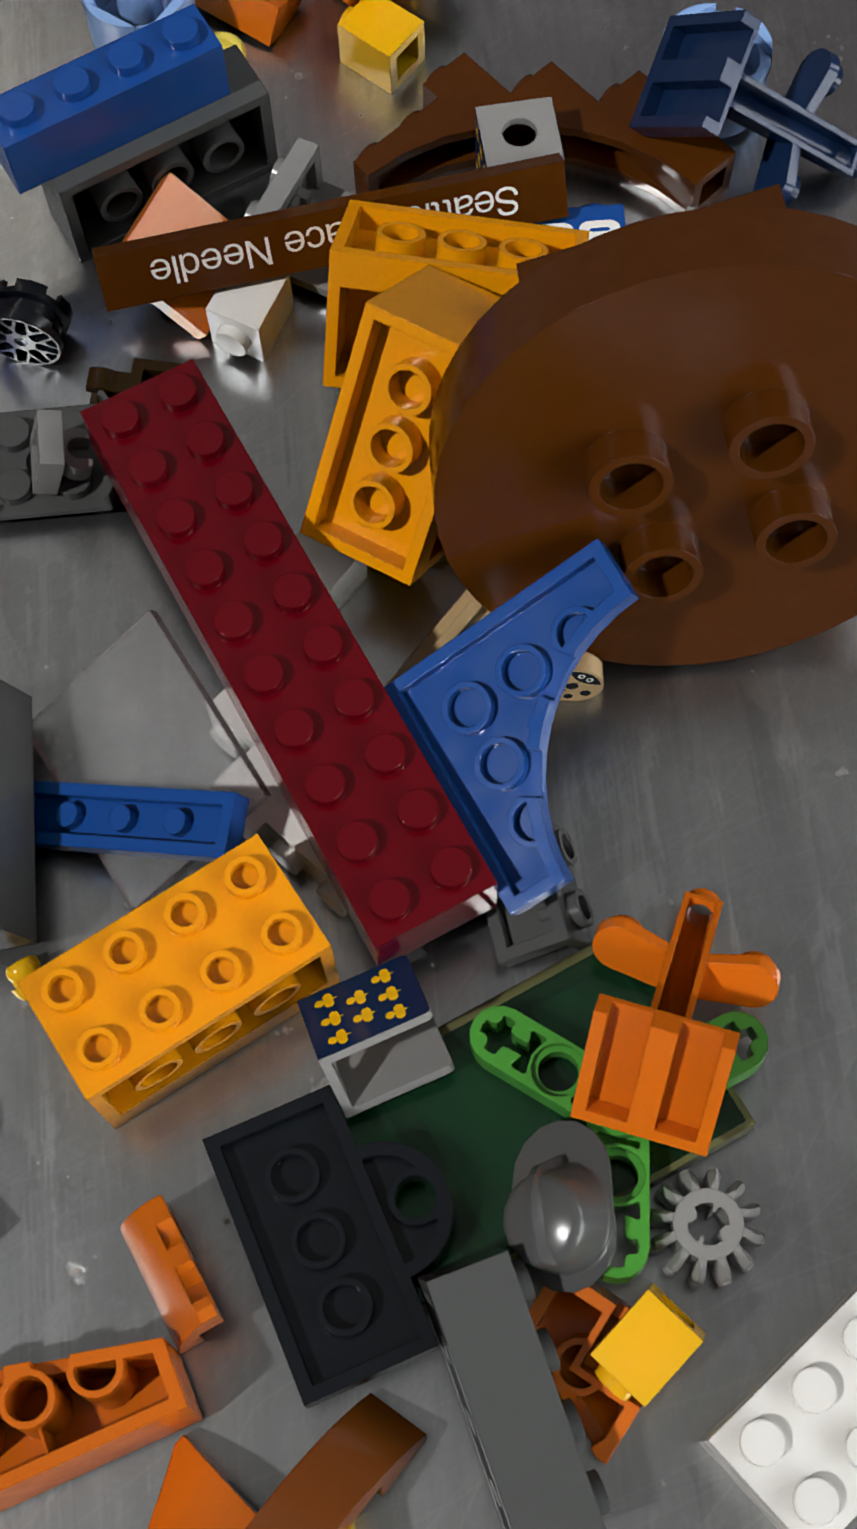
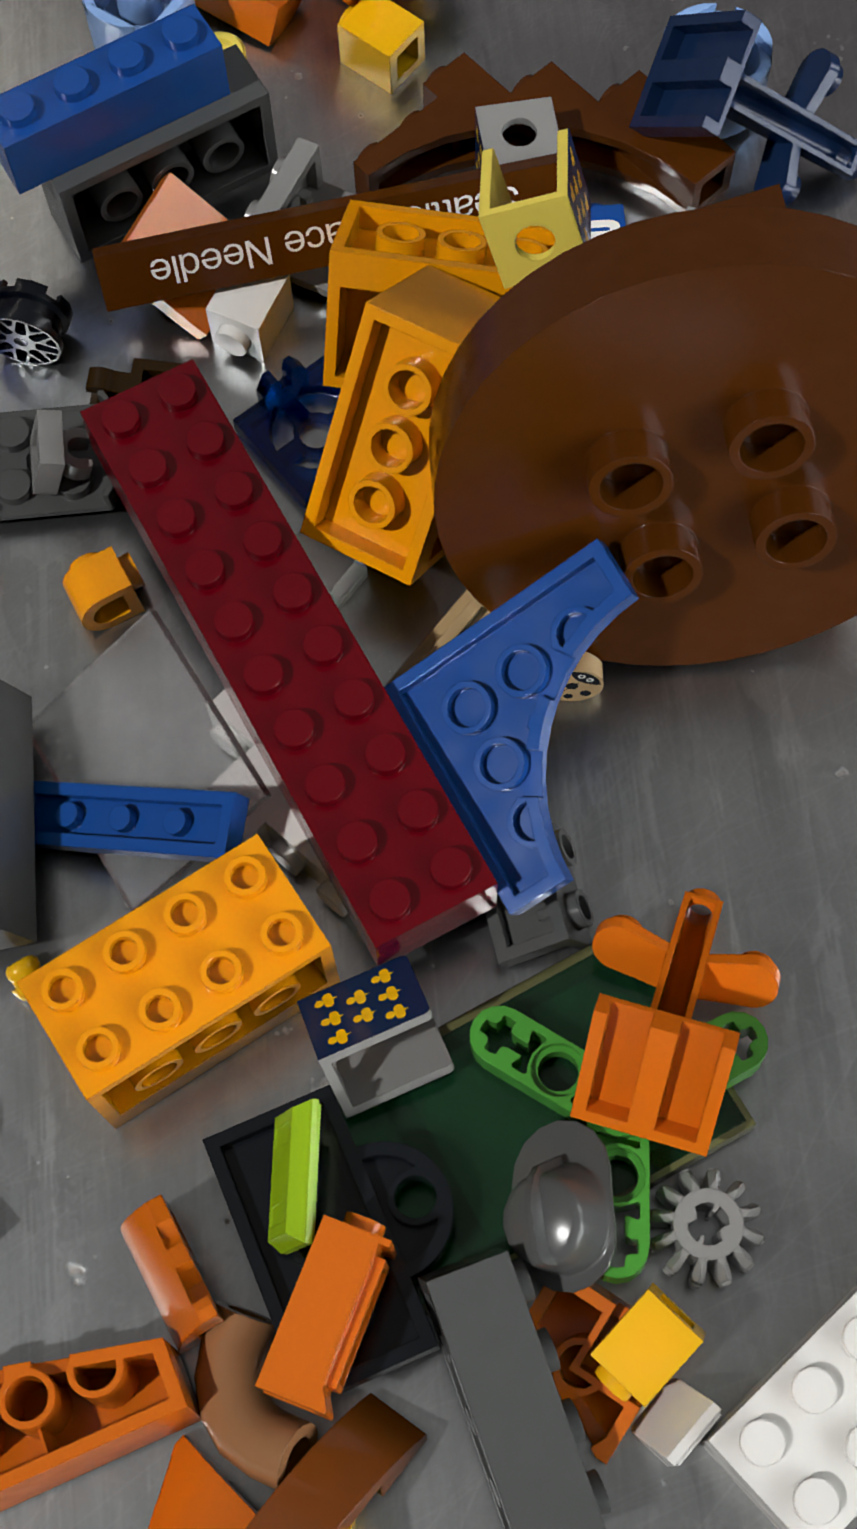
none -> light orange plate [62,546,145,631]
none -> medium nougat cylinder [194,1301,318,1490]
none -> clear blue piece [233,356,341,509]
none -> orange window [255,1212,397,1421]
none -> lime tile [268,1099,321,1255]
none -> light yellow piece [478,128,591,289]
none -> white slope [631,1378,722,1467]

